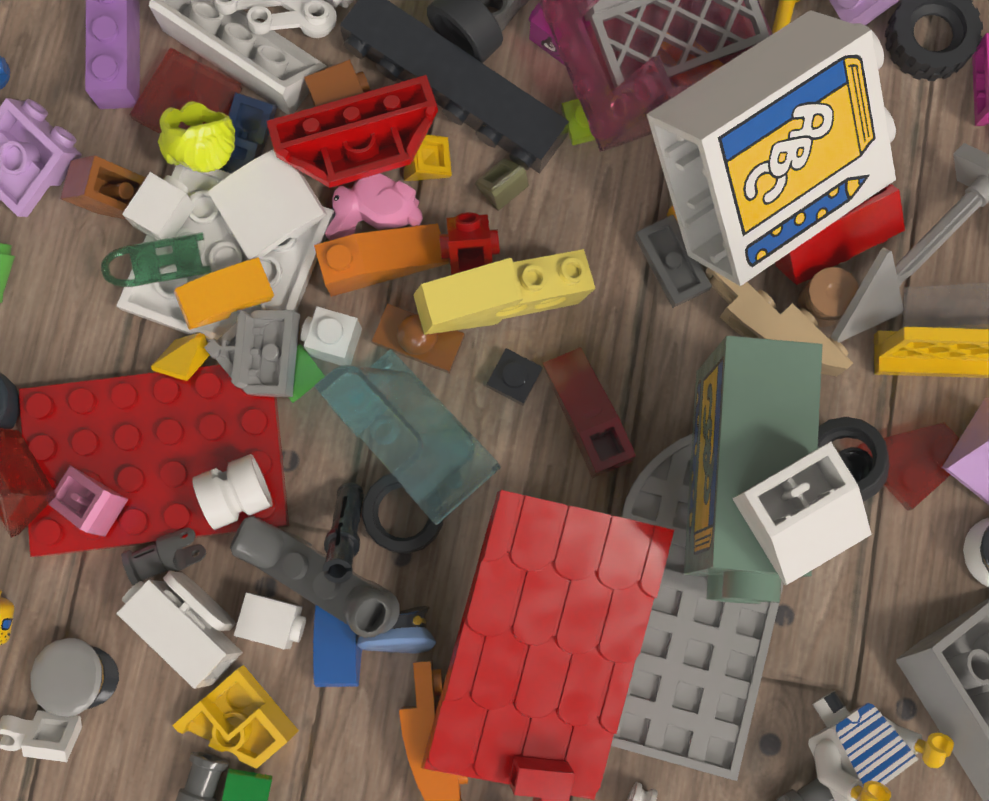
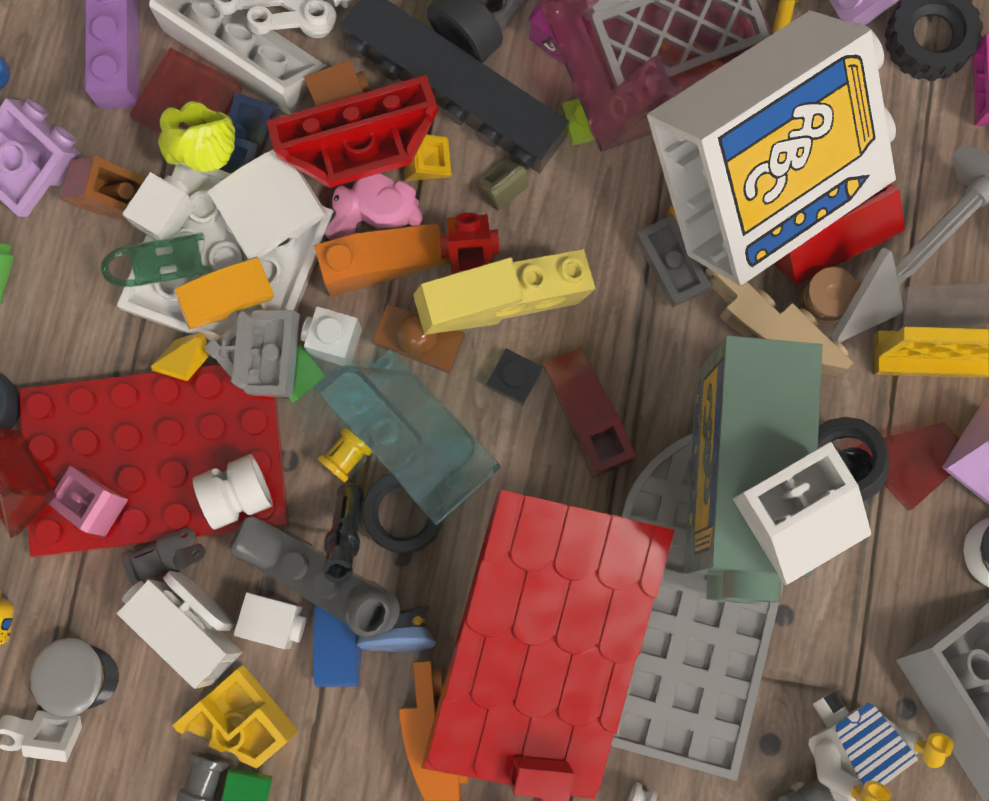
none -> yellow bush [317,427,373,483]

